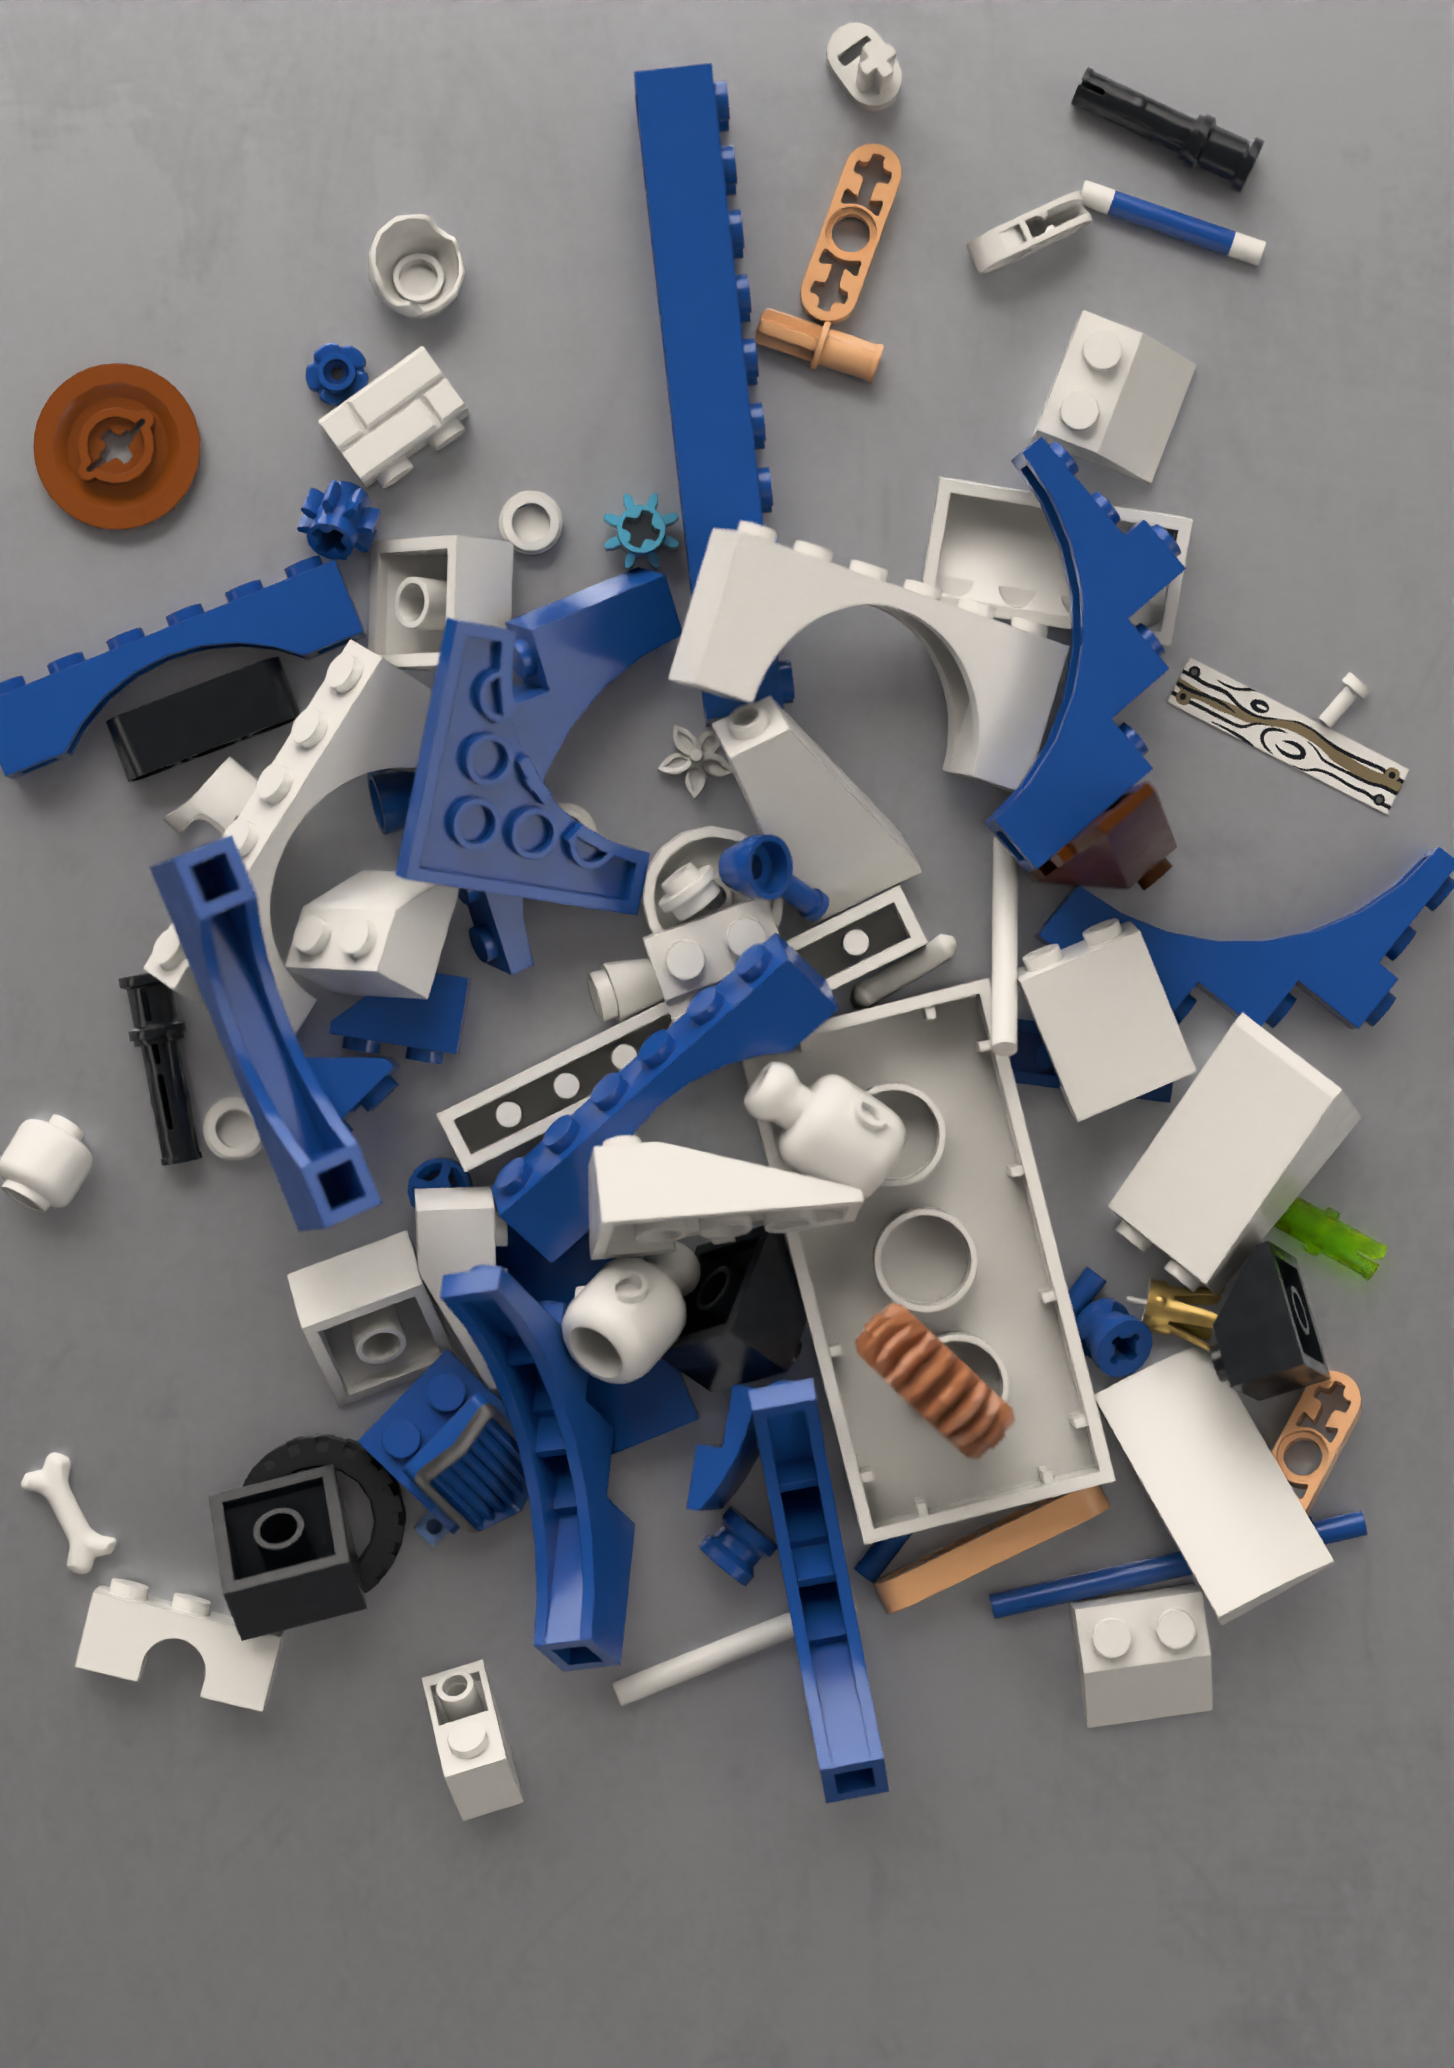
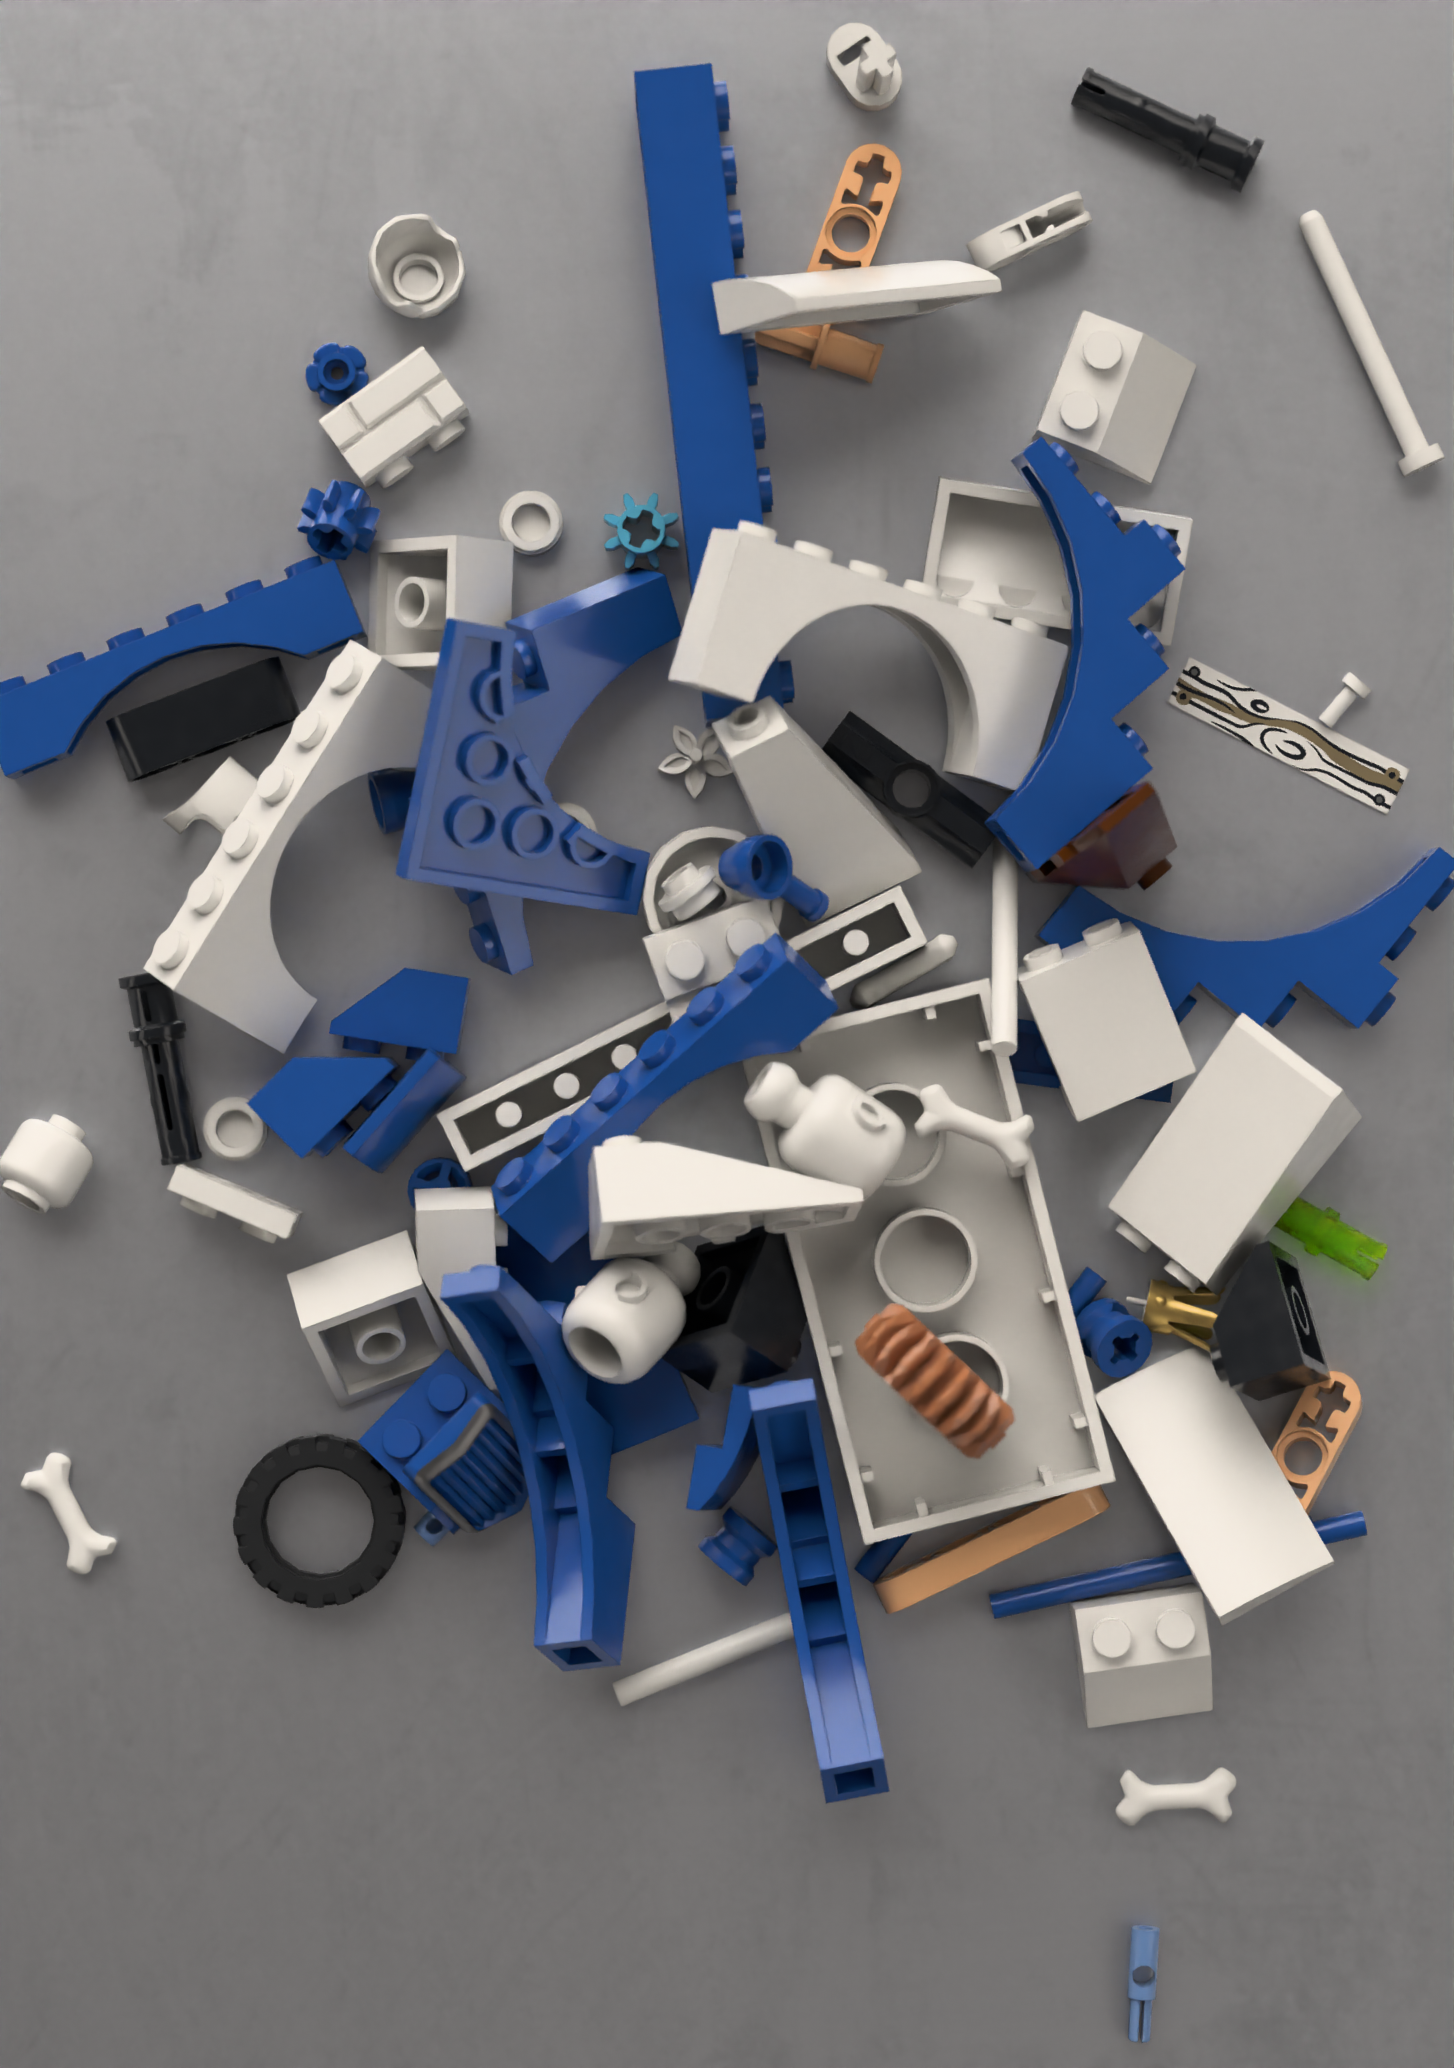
dark orange gear [33,363,201,531] -> none
white arch [75,1578,285,1712] -> none
blue arch [149,835,382,1232] -> none
black slope [209,1464,367,1641] -> none
white slope [285,871,460,999] -> none
white slope [422,1659,524,1821] -> none
white cone [587,958,665,1024] -> none
blue bar [1080,180,1266,266] -> none
none -> white plate [167,1163,303,1244]
none -> blue slope [343,1047,467,1174]
none -> white slope [712,260,1002,335]
none -> black piece [822,711,996,869]
none -> white piece [915,1084,1034,1169]
none -> white piece [1116,1767,1236,1826]
none -> medium blue pin [1127,1925,1160,2043]
none -> white bar [1299,210,1445,477]

